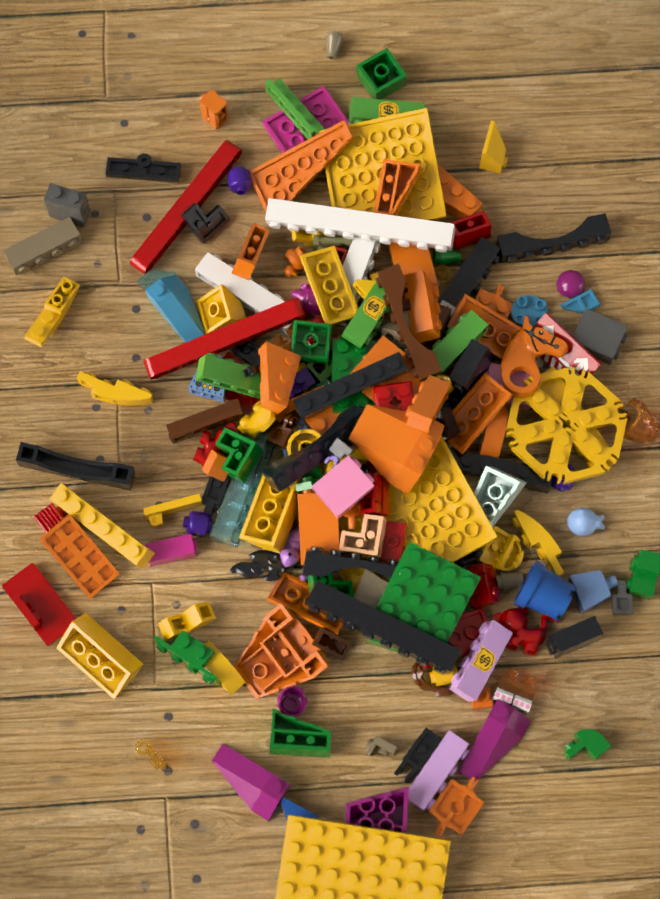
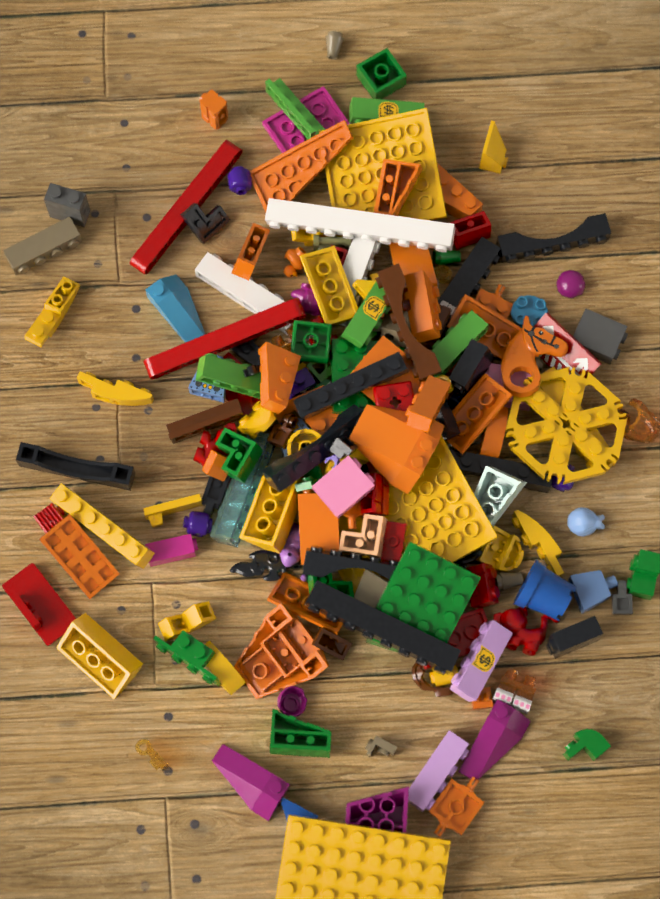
black hinge [105,153,181,183] -> none
clear light blue tile [137,269,176,292] -> none
yellow slope [197,284,246,334] -> none
black hinge [394,727,442,784] -> none
dark azure tile [561,289,600,314] -> none

